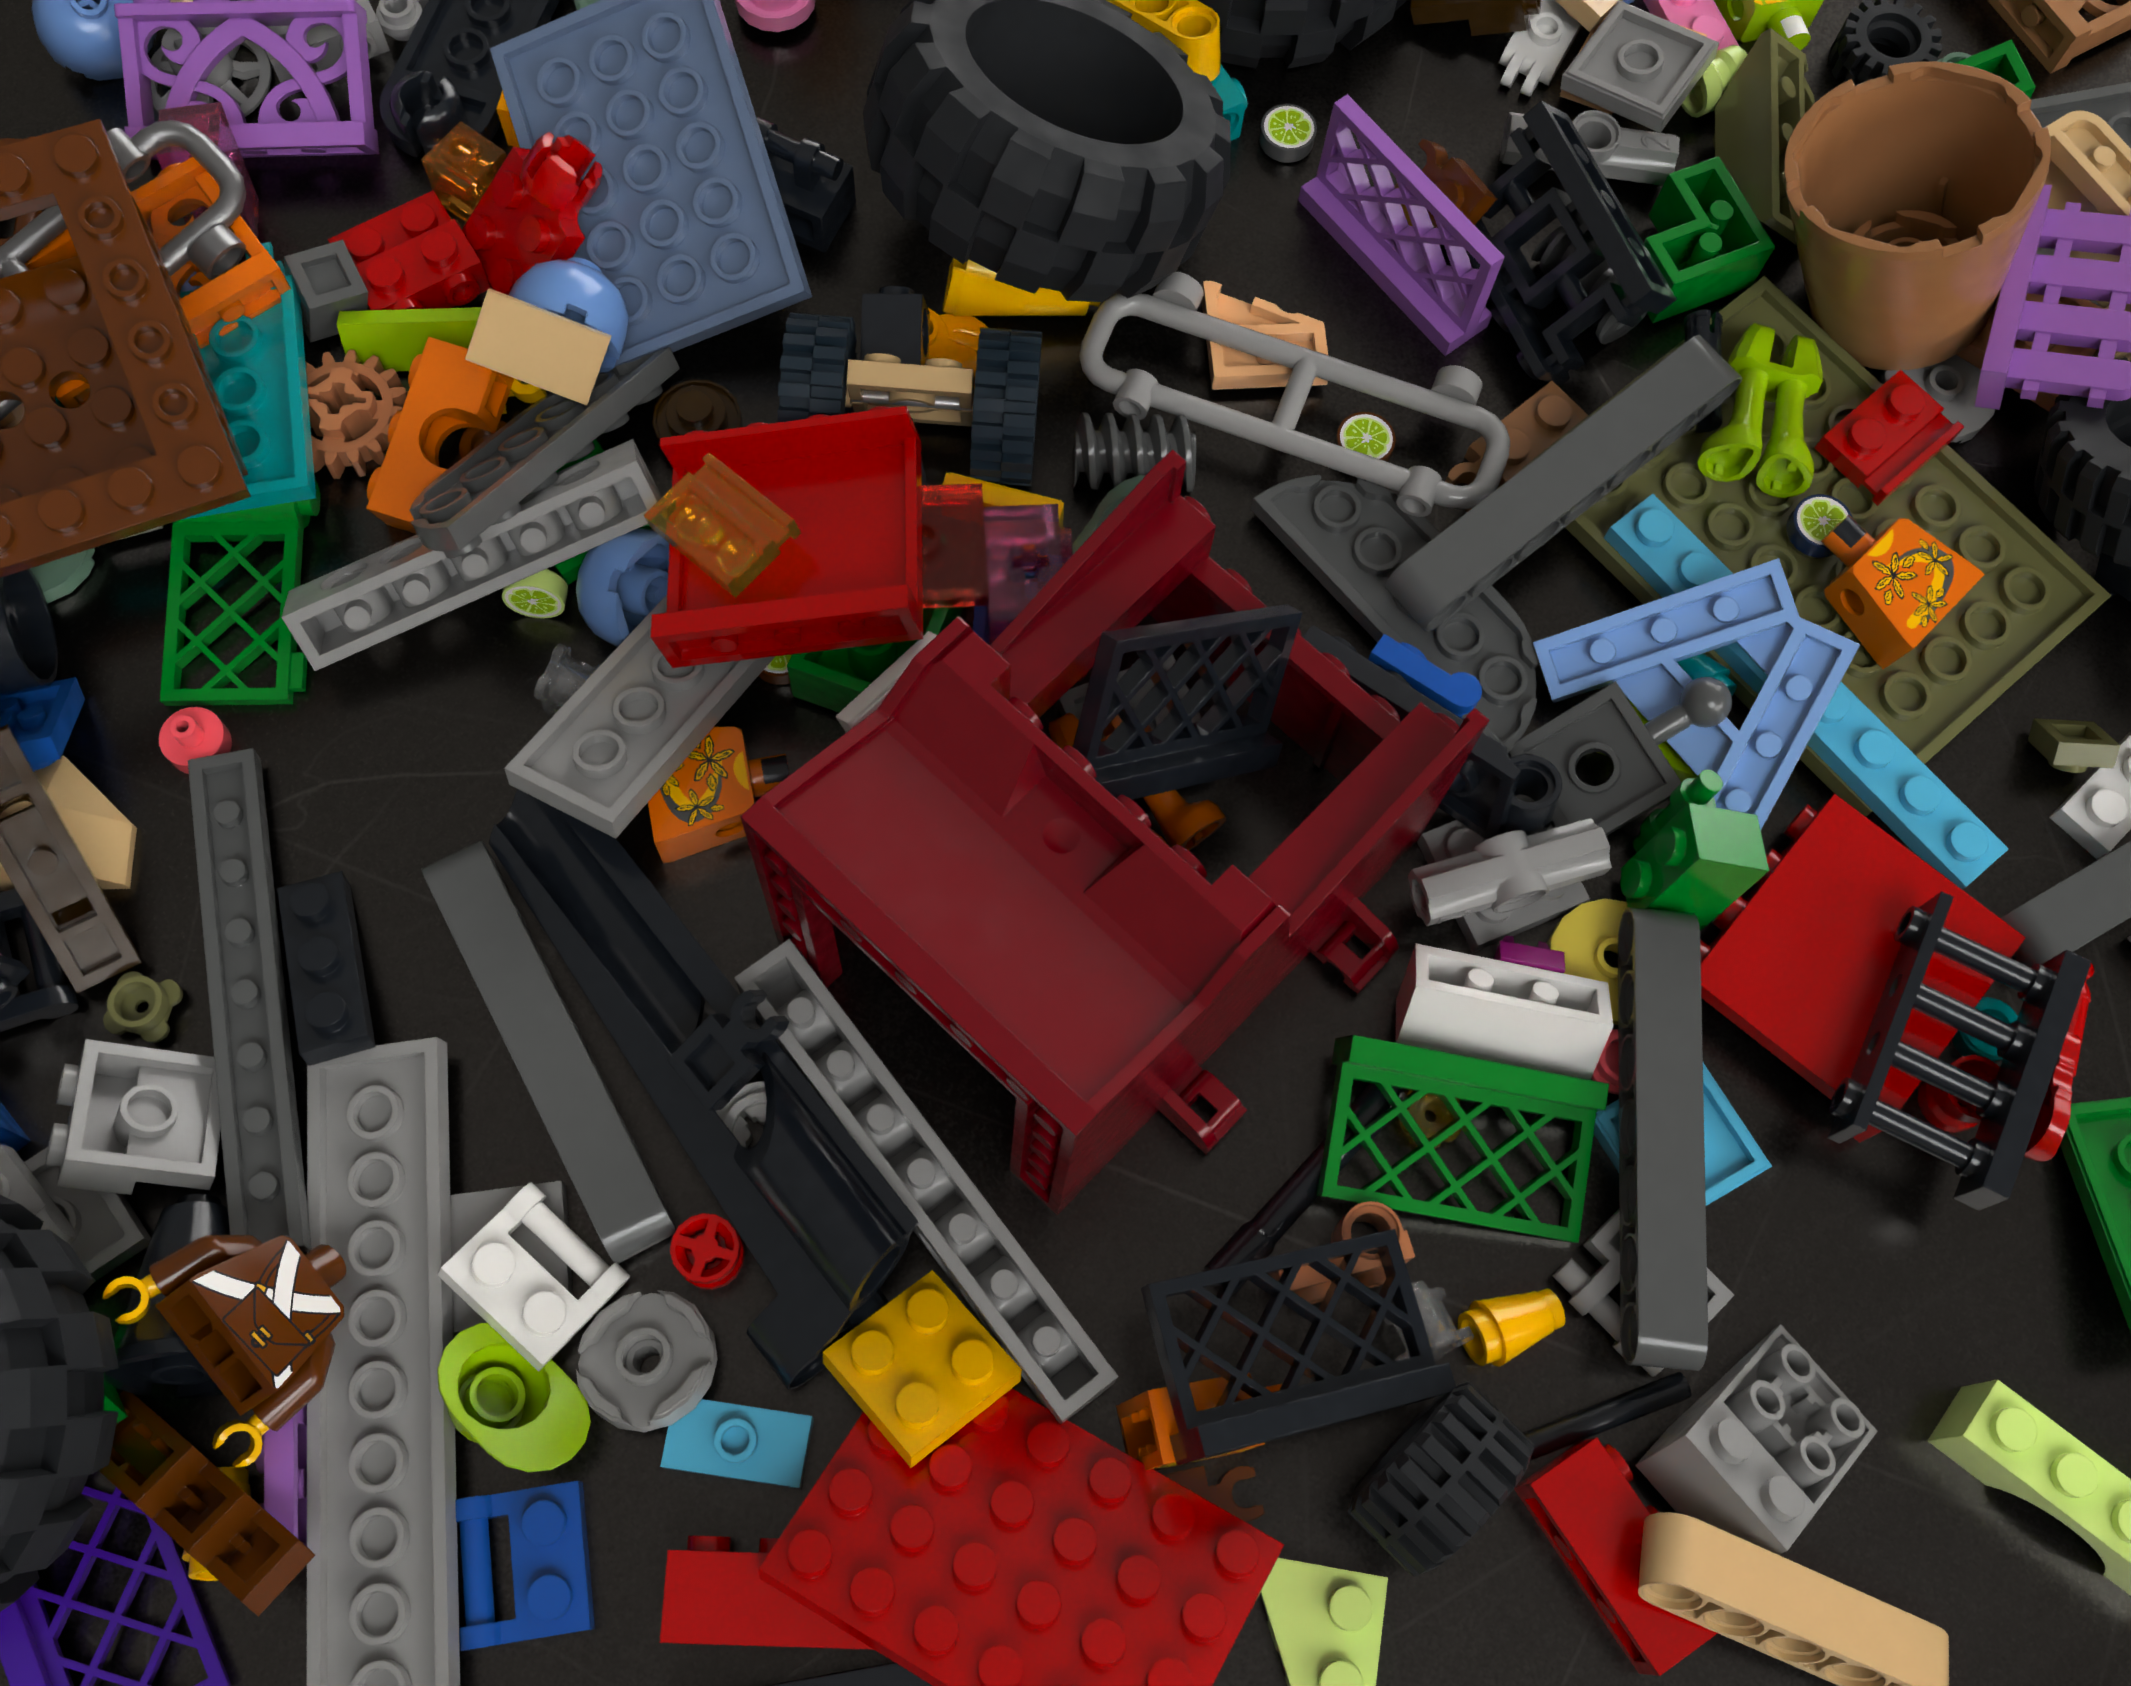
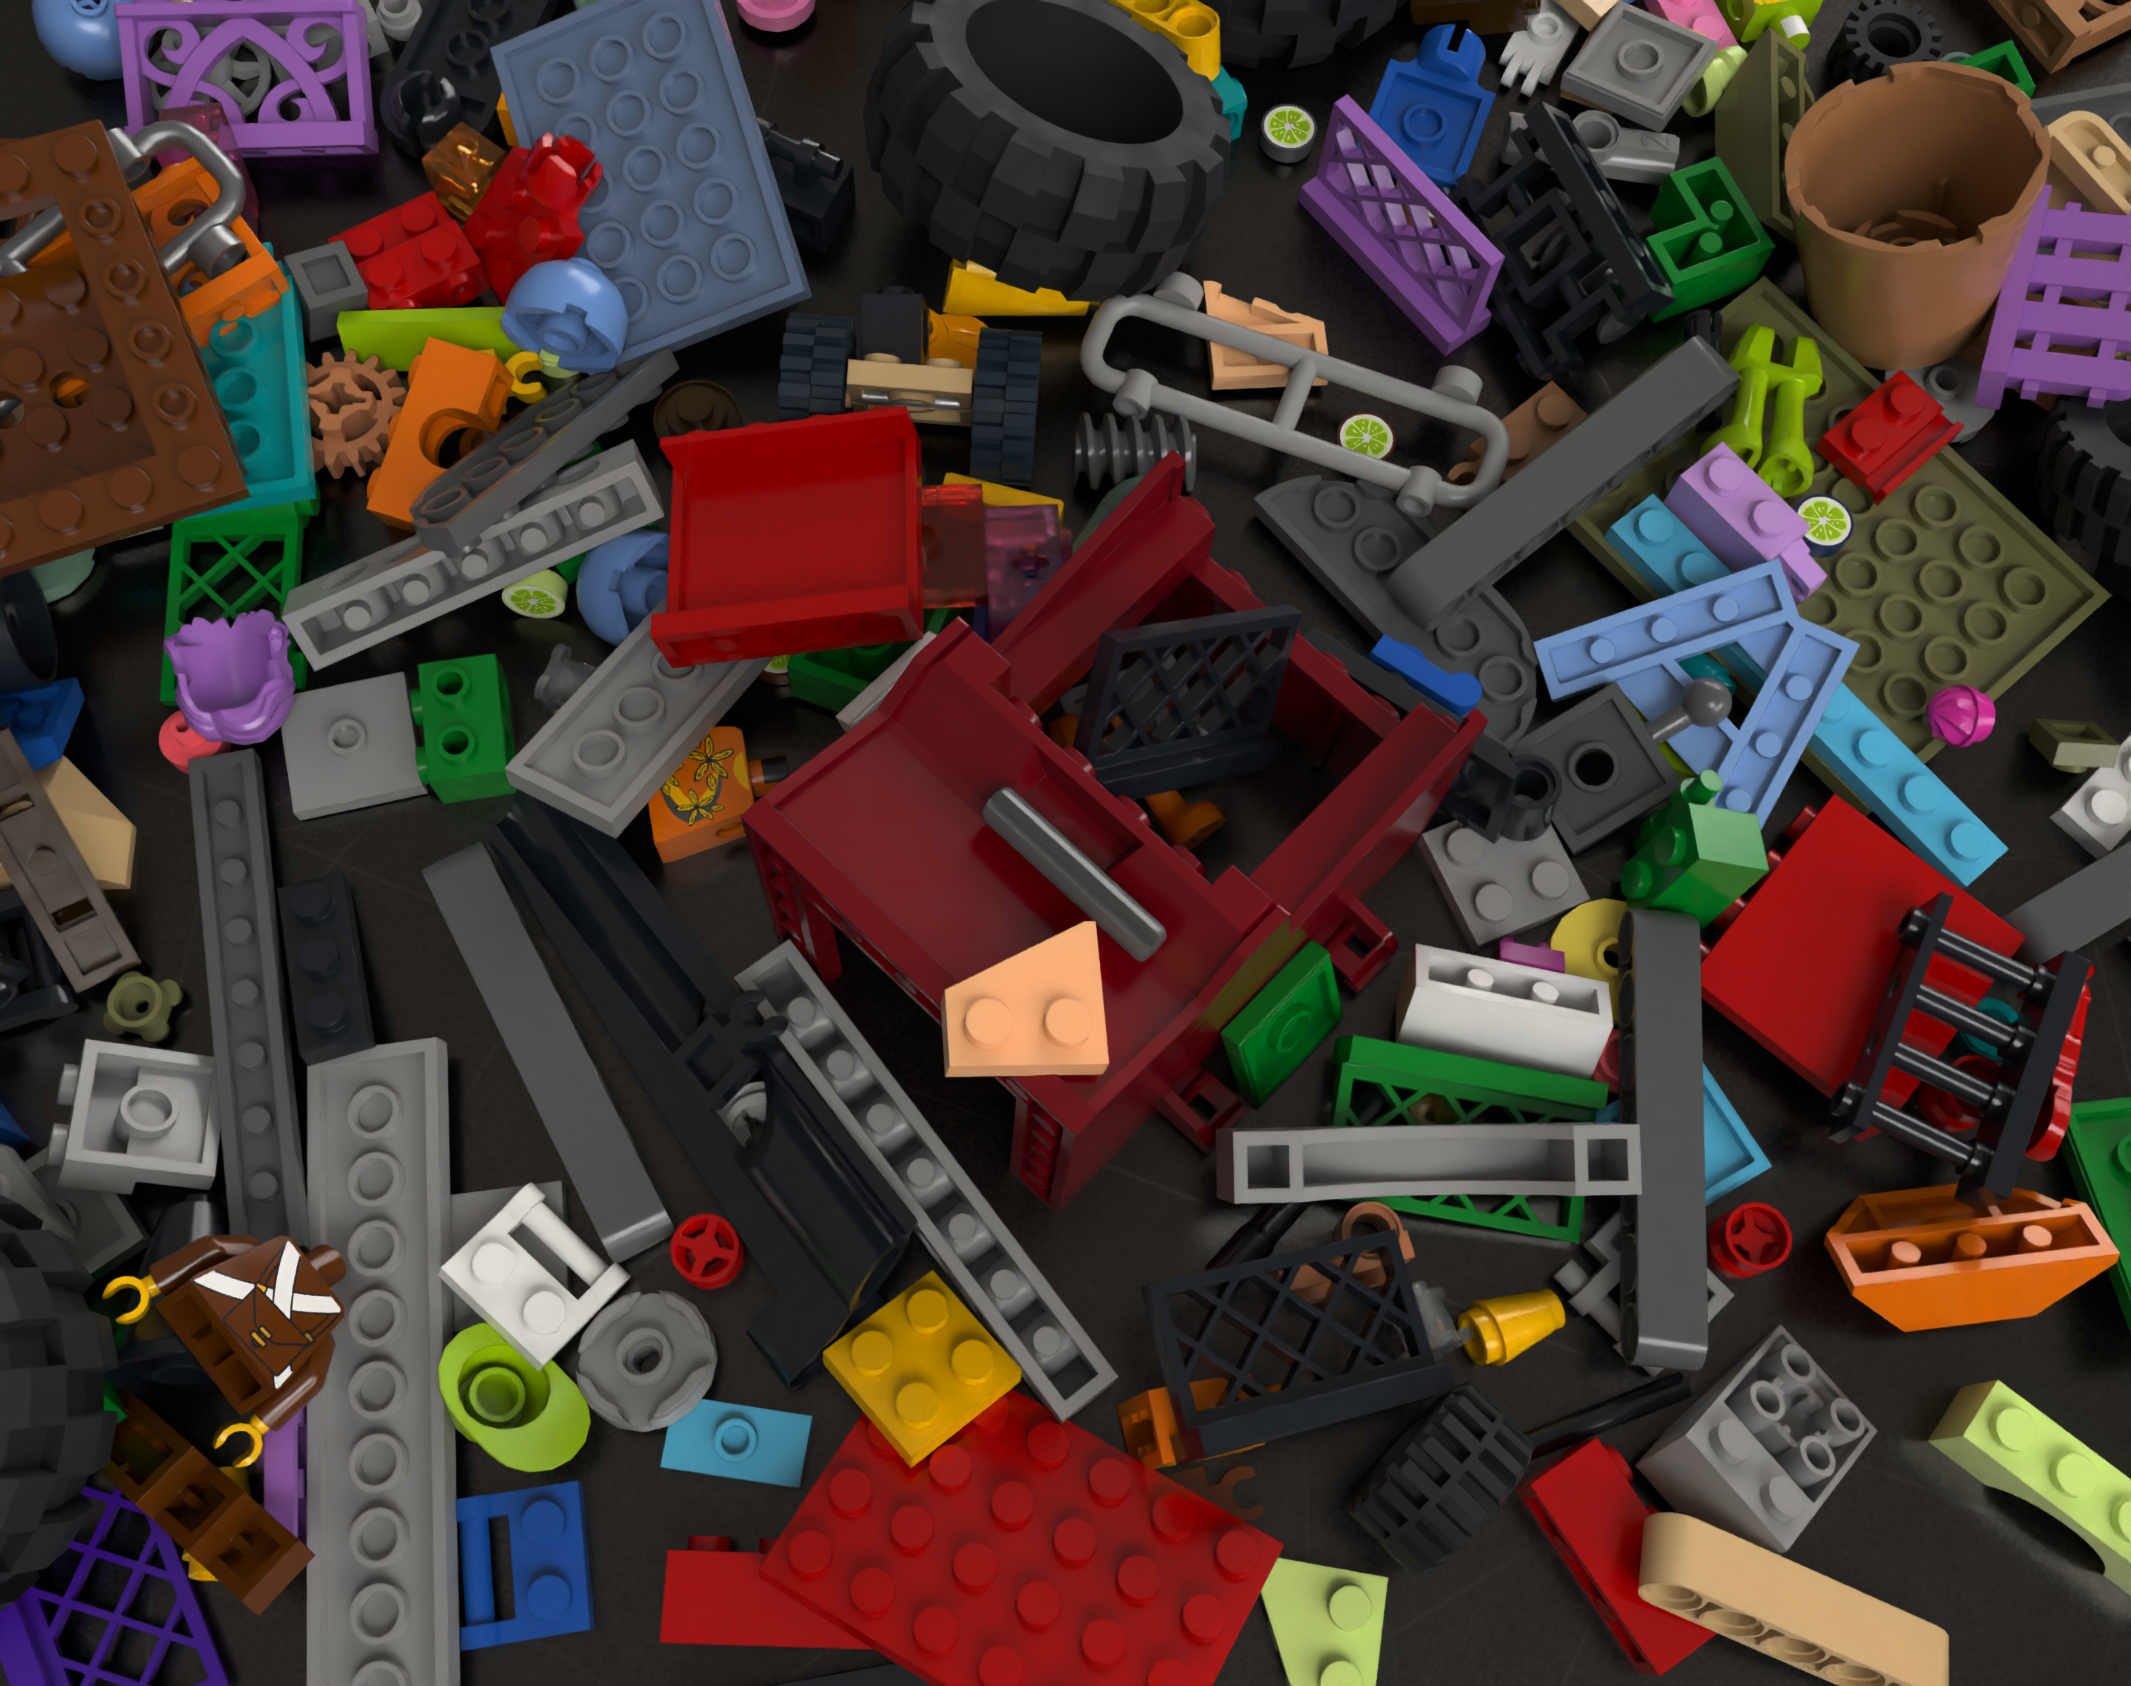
tan brick [465,288,611,405] -> none
clear yellow plate [643,453,801,598] -> none
light grey piece [1408,818,1612,926] -> none
reddish brown plate [1418,139,1497,228] -> none
orange torso [1821,515,1985,669] -> none
none -> medium lavender hair [163,609,296,745]
none -> light grey plate [281,671,428,821]
none -> green brick [410,653,517,804]
none -> light nougat wing [941,921,1109,1077]
none -> dark grey axle [981,787,1167,962]
none -> light grey arch [1216,1122,1642,1204]
none -> green plate [1220,940,1344,1106]
none -> blue plate [1356,24,1496,191]
none -> lavender hinge [1663,441,1828,605]
none -> red wheel [1706,1202,1792,1279]
none -> orange wedge [1824,1183,2120,1332]
none -> dark pink plate [1926,685,1995,747]

